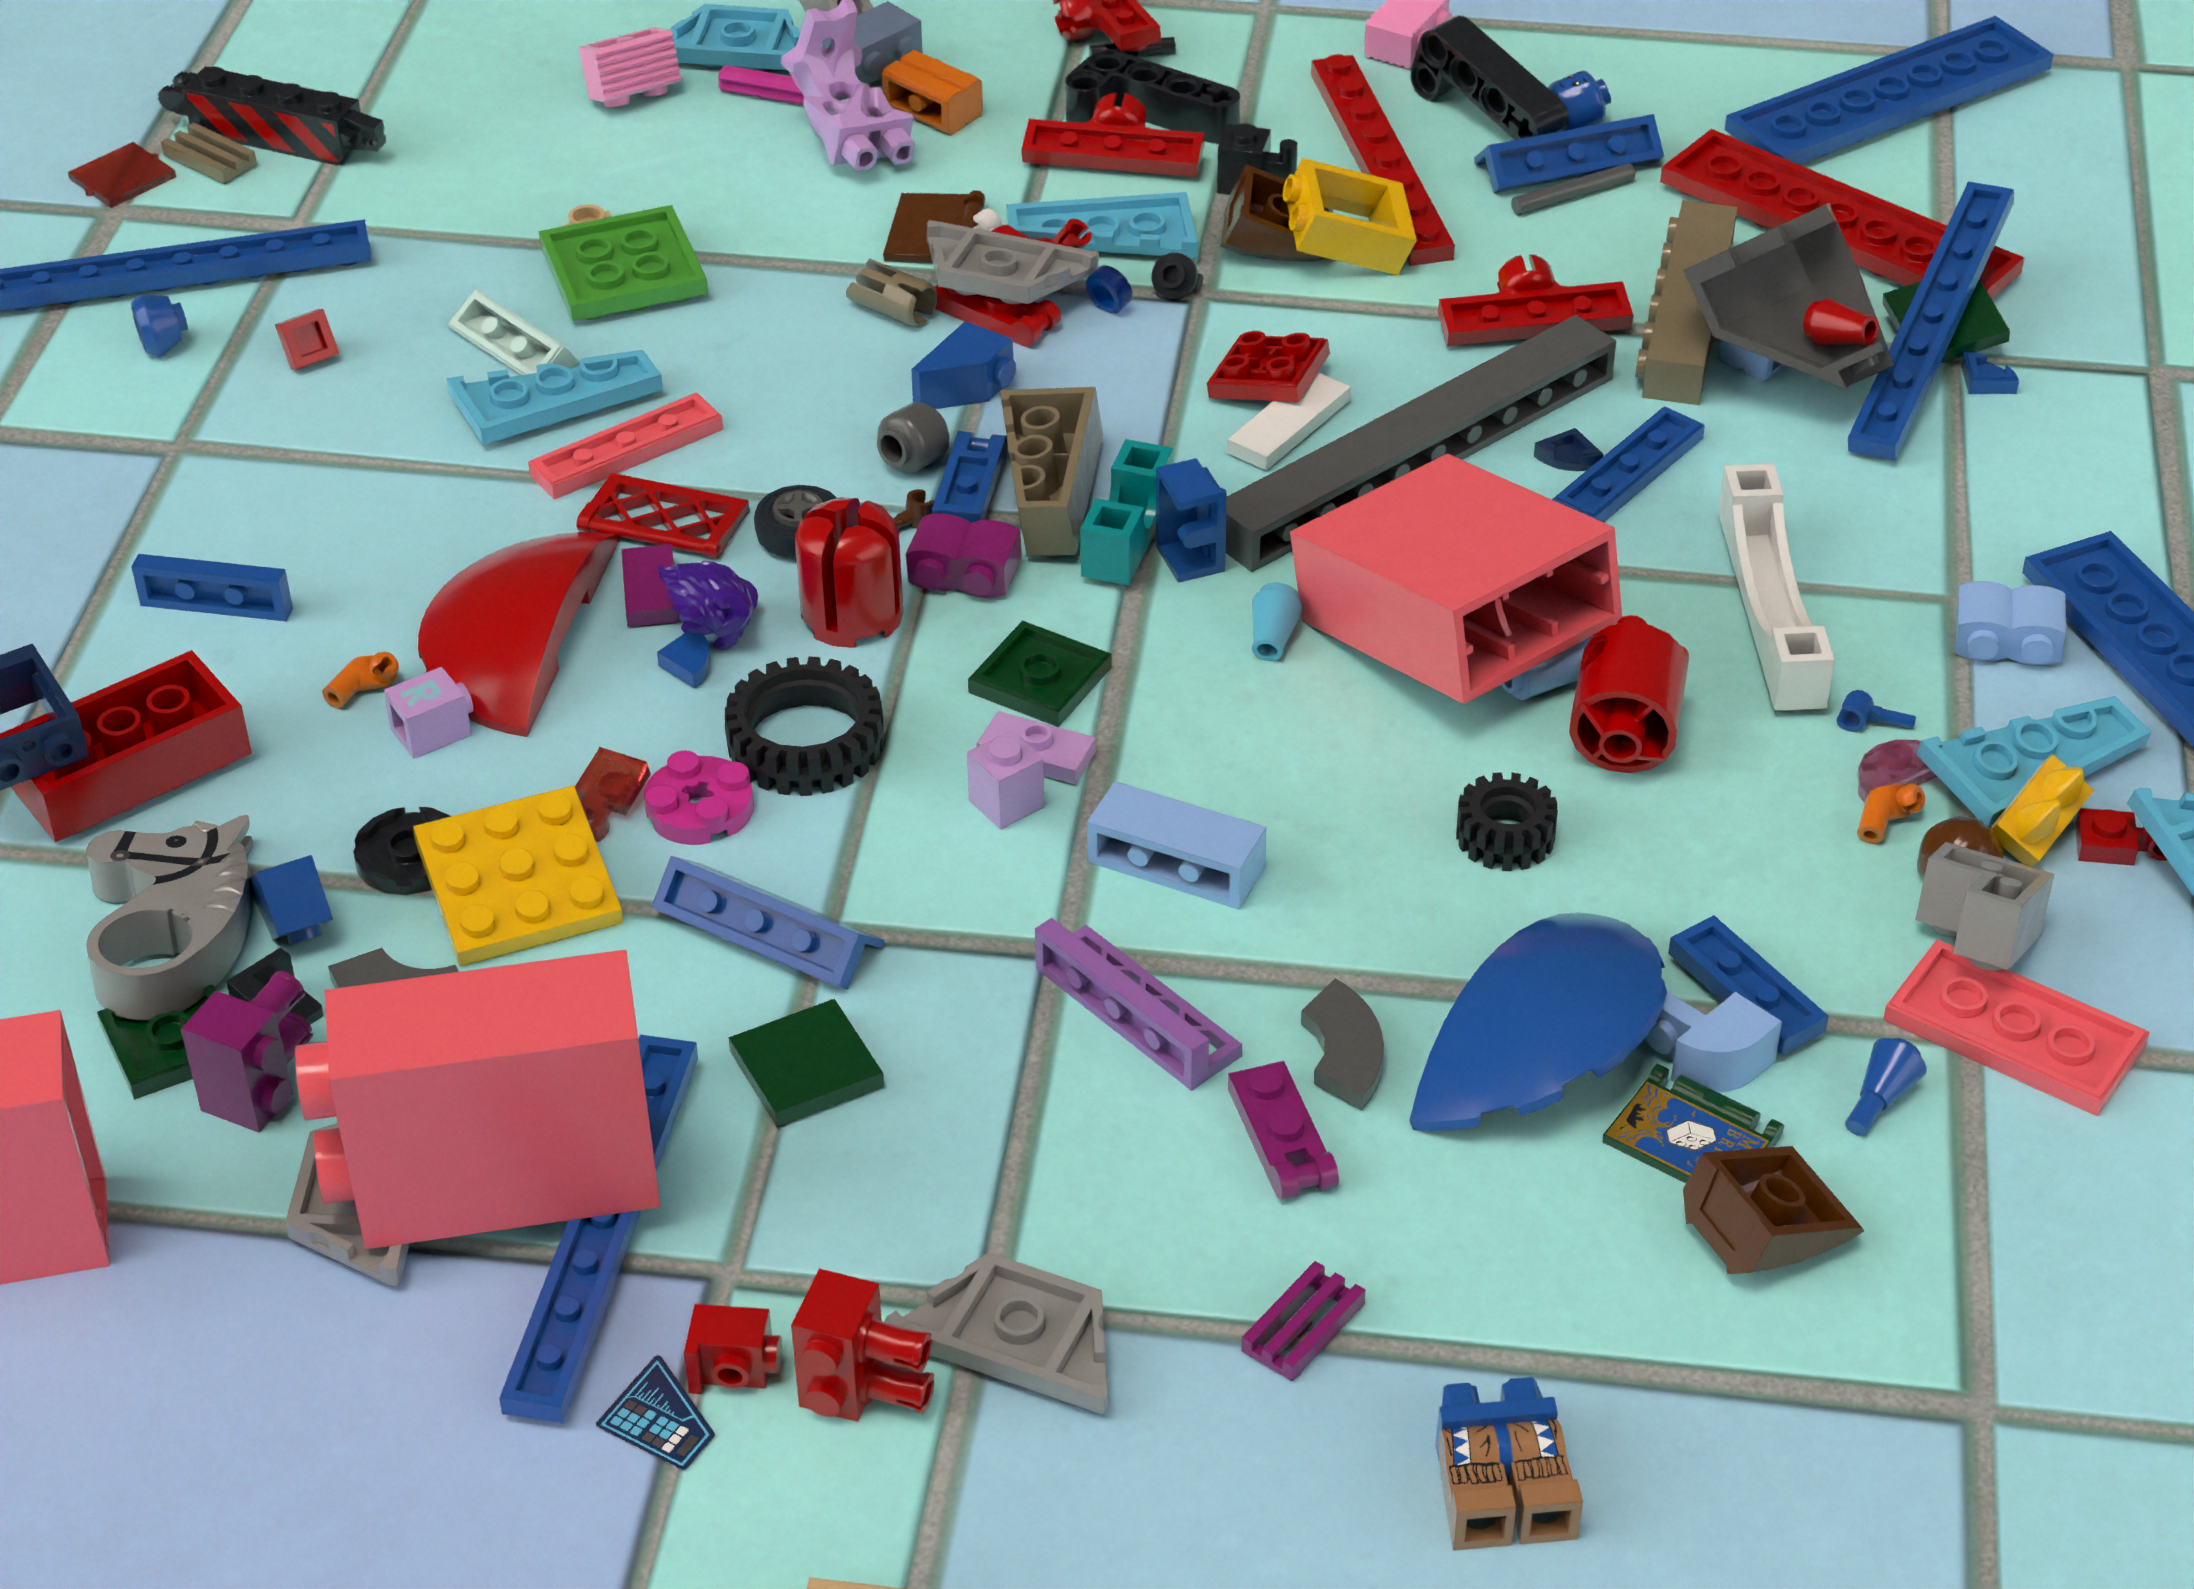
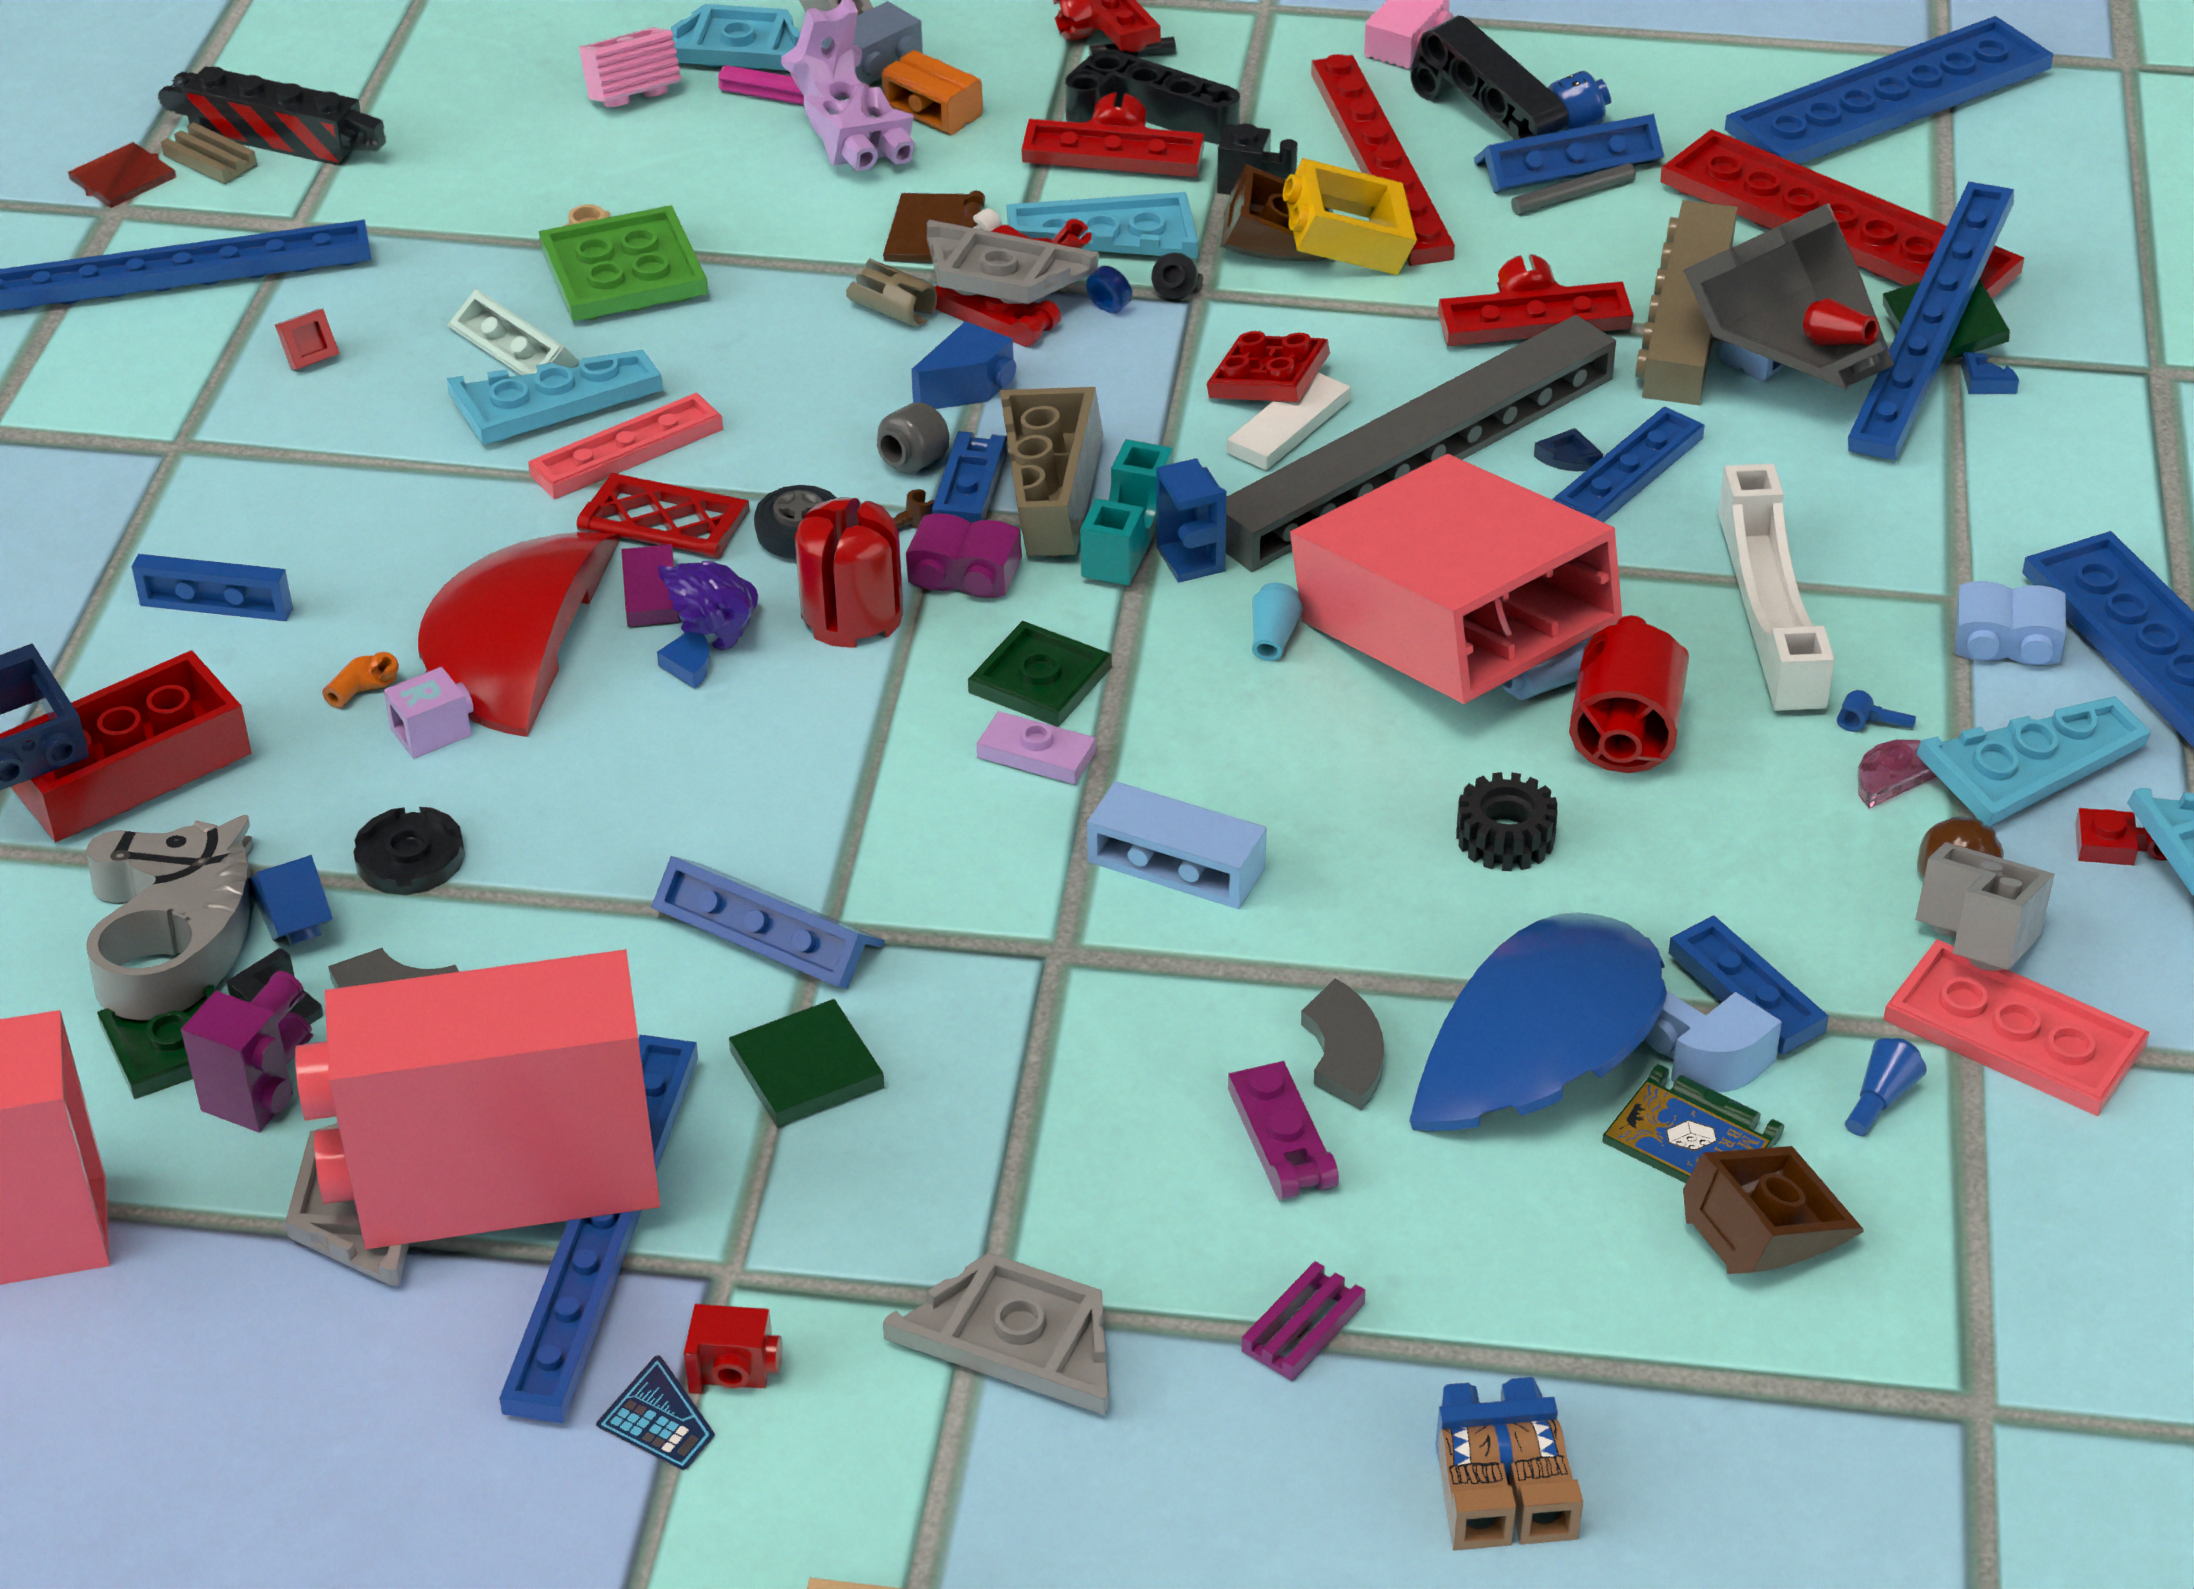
blue cone [131,294,188,357] -> none
yellow plate [413,785,623,967] -> none
clear red plate [575,747,651,842] -> none
dark pink plate [644,750,754,845] -> none
black tyre [725,656,884,796] -> none
red brick [791,1268,935,1422] -> none
lavender brick [967,730,1044,830] -> none
medium lavender fence [1035,918,1242,1091] -> none
orange arm [1857,783,1925,844] -> none
yellow tile [1991,754,2094,867] -> none

